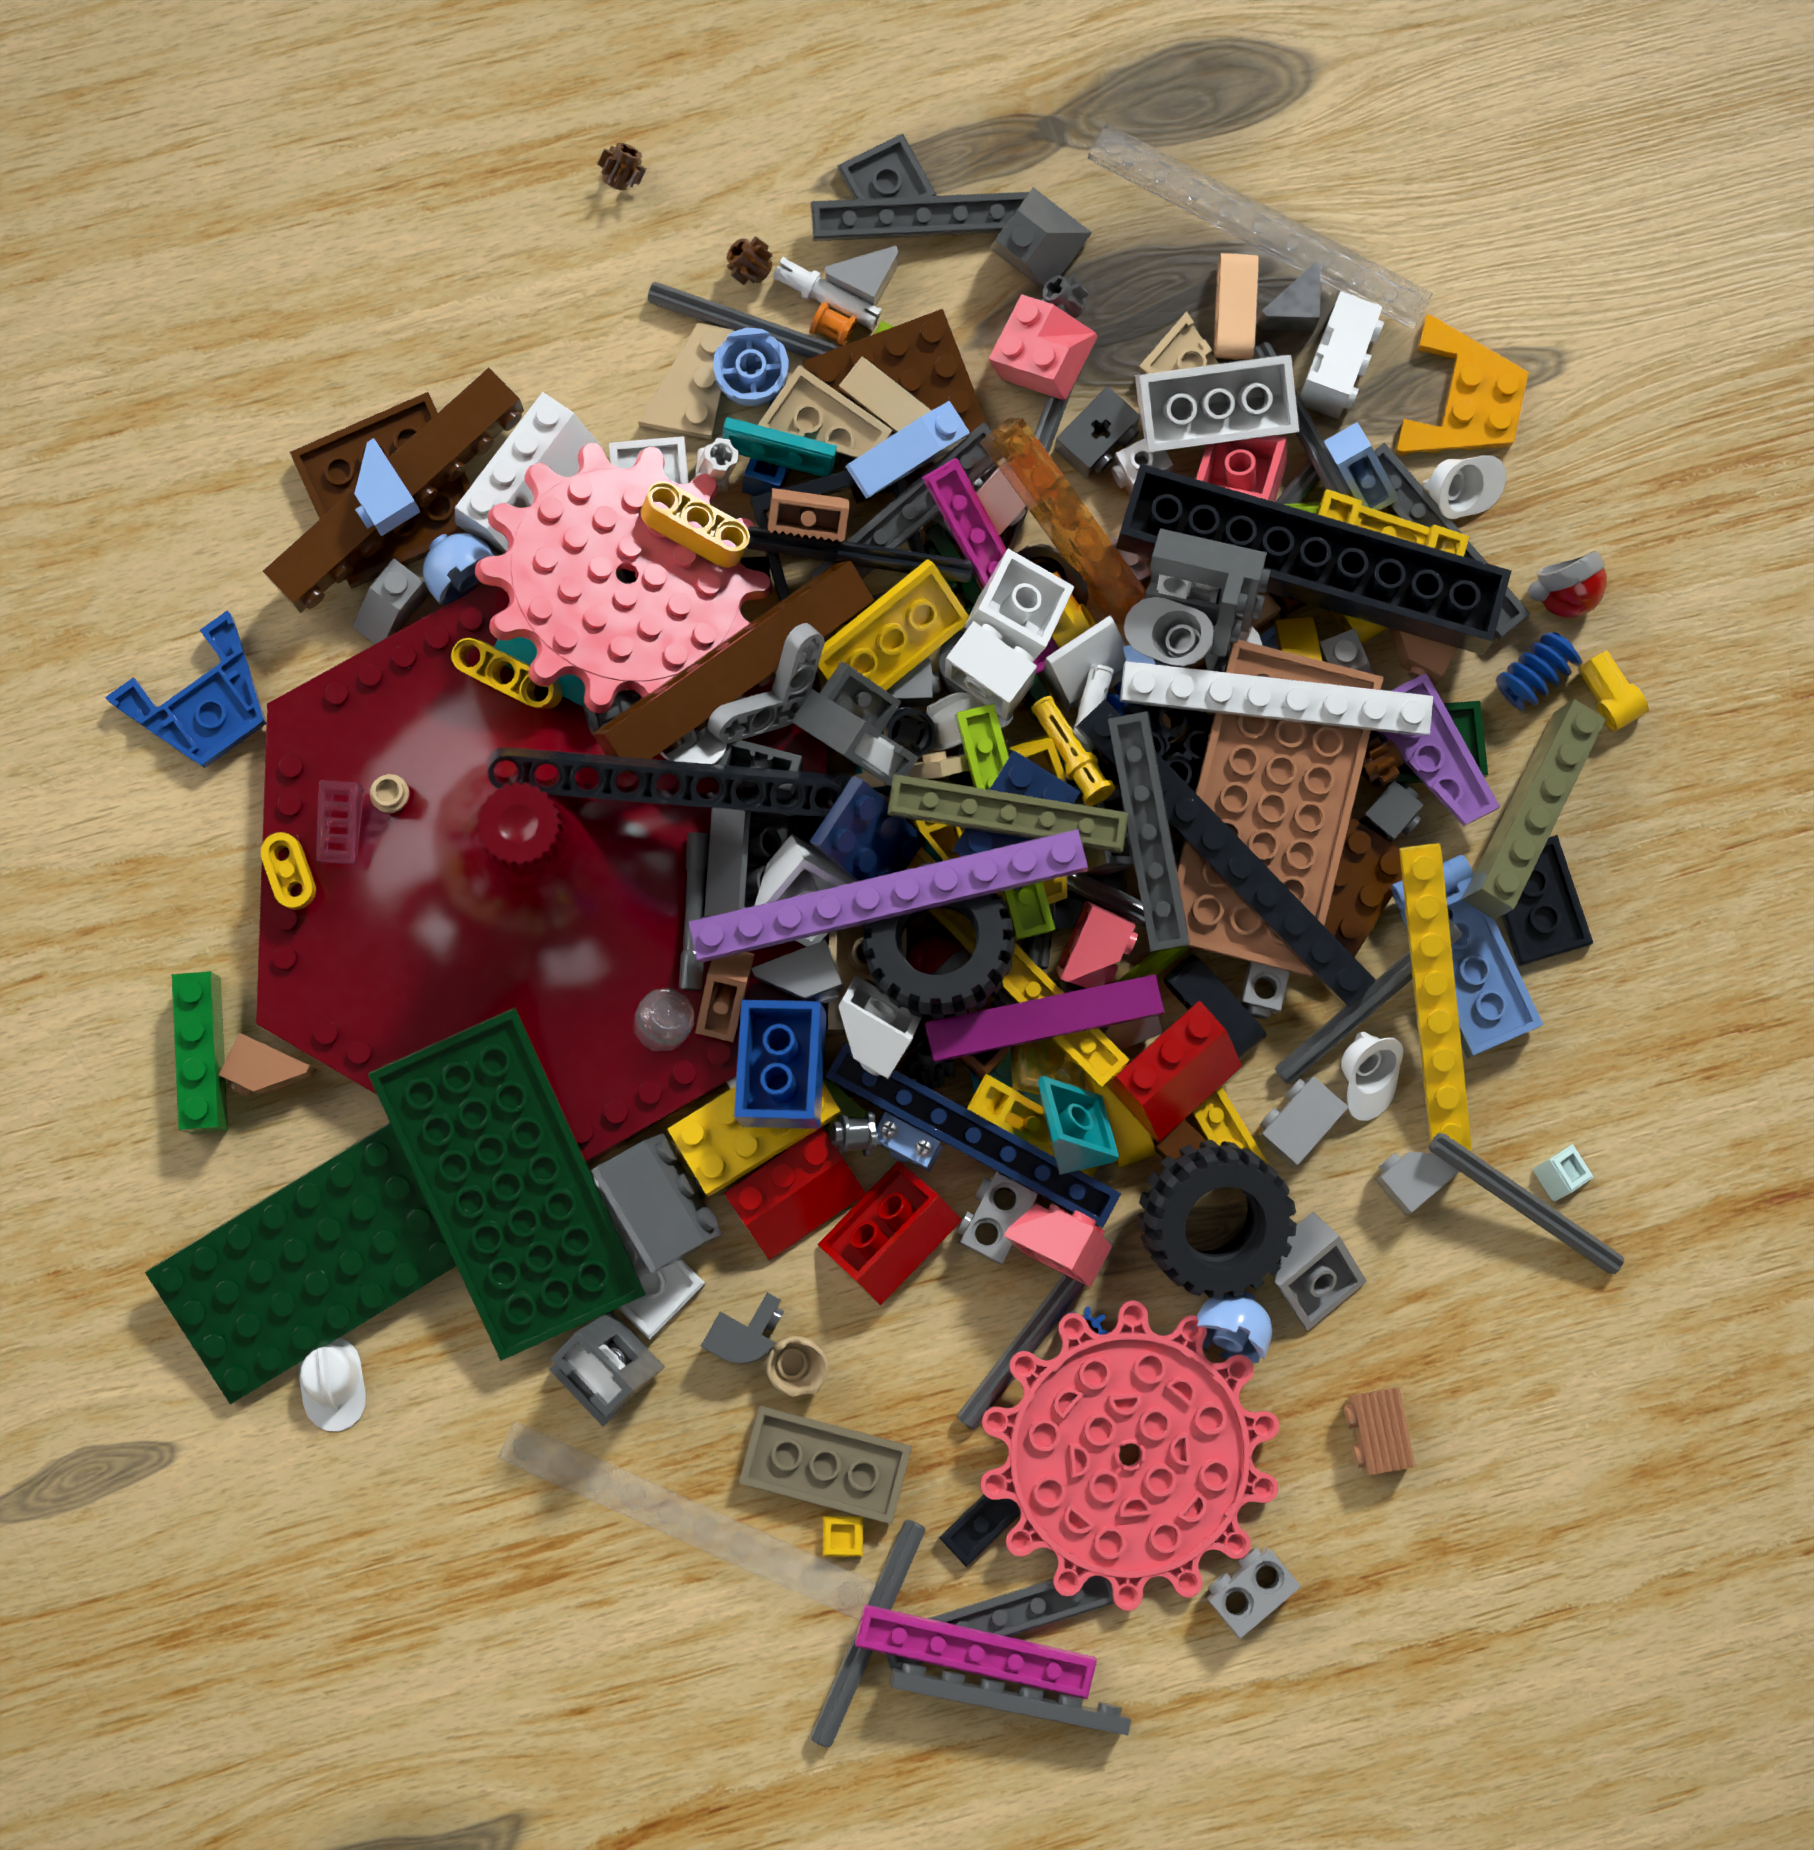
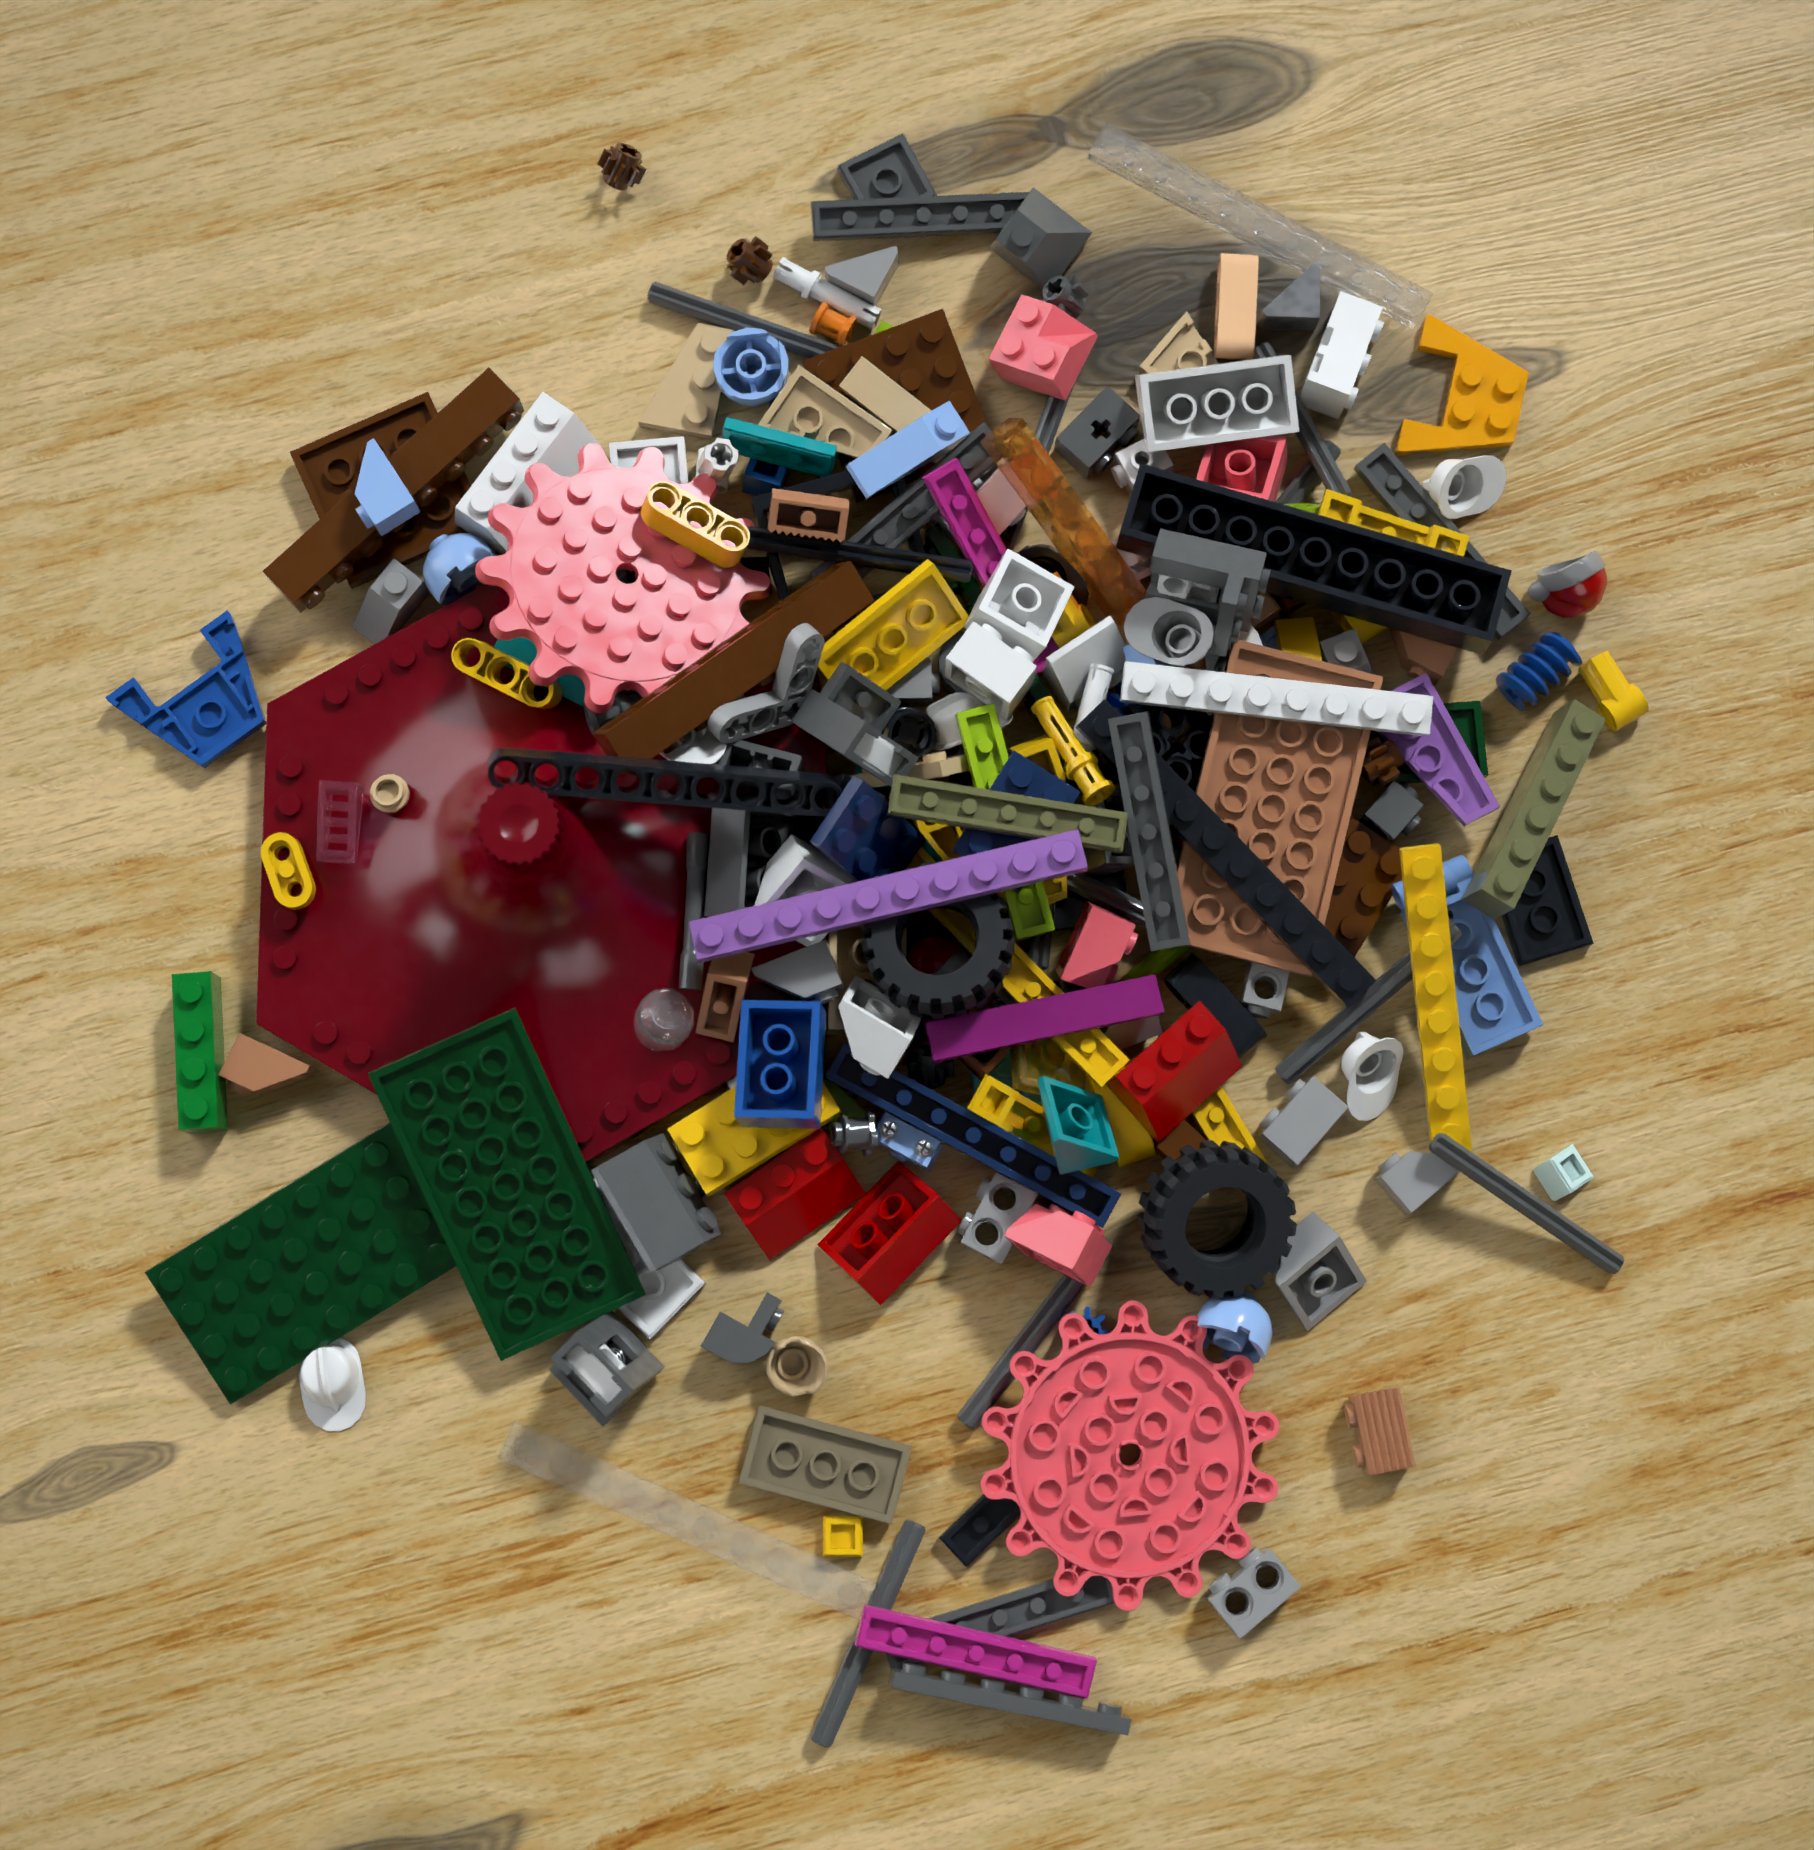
light blue slope [1324,422,1399,511] -> none

